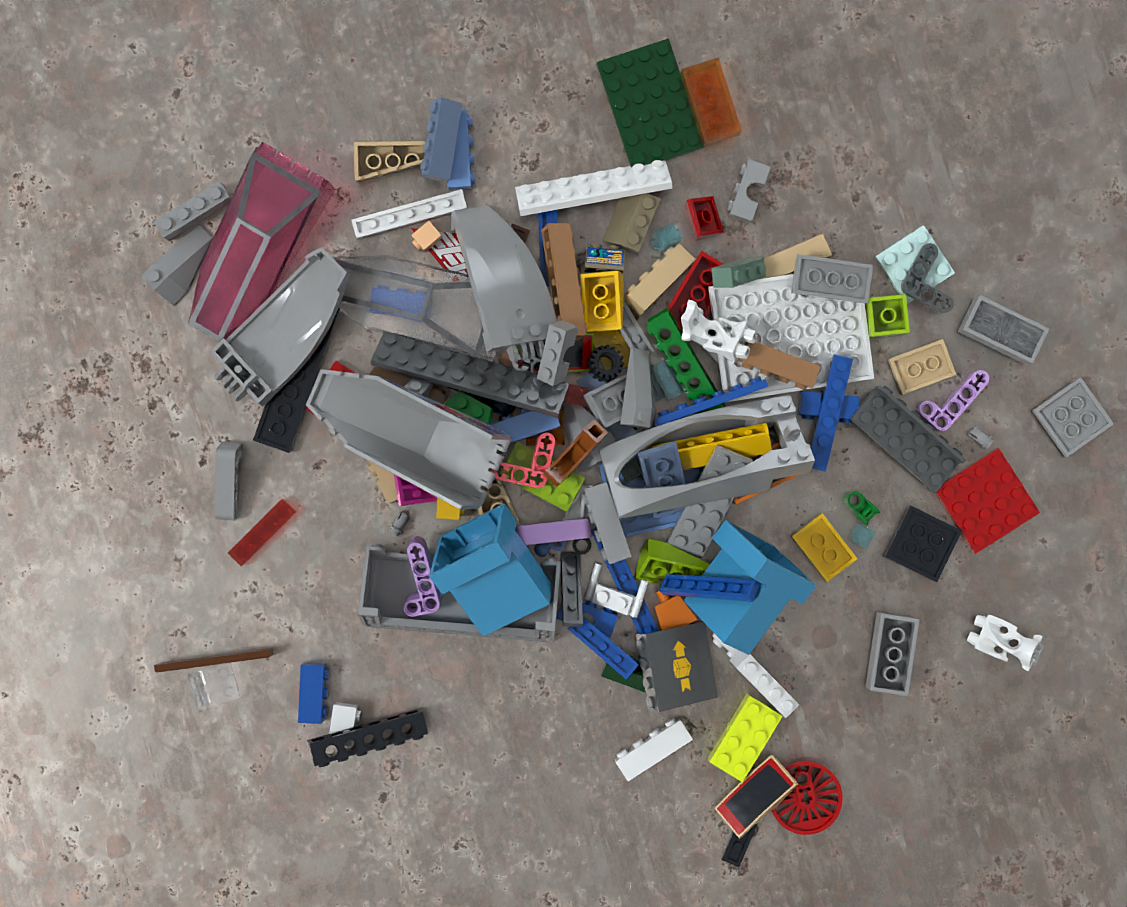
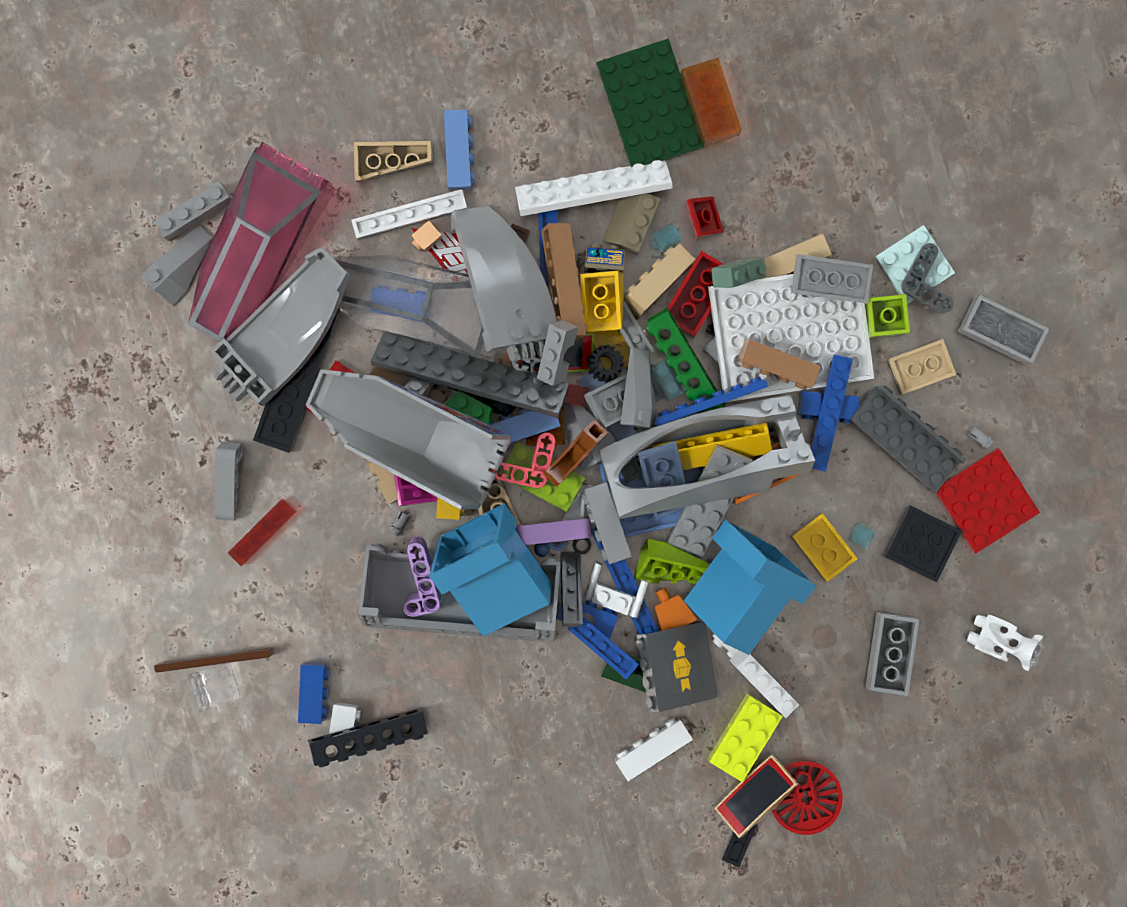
sand blue brick [420,97,462,181] -> none
blue plate [659,574,760,602] -> none
white hips [681,300,757,362] -> none
light grey arch [727,159,771,224] -> none
green piece [843,491,880,526] -> none
lavender beam [915,370,989,431] -> none
light grey plate [1032,377,1114,457] -> none

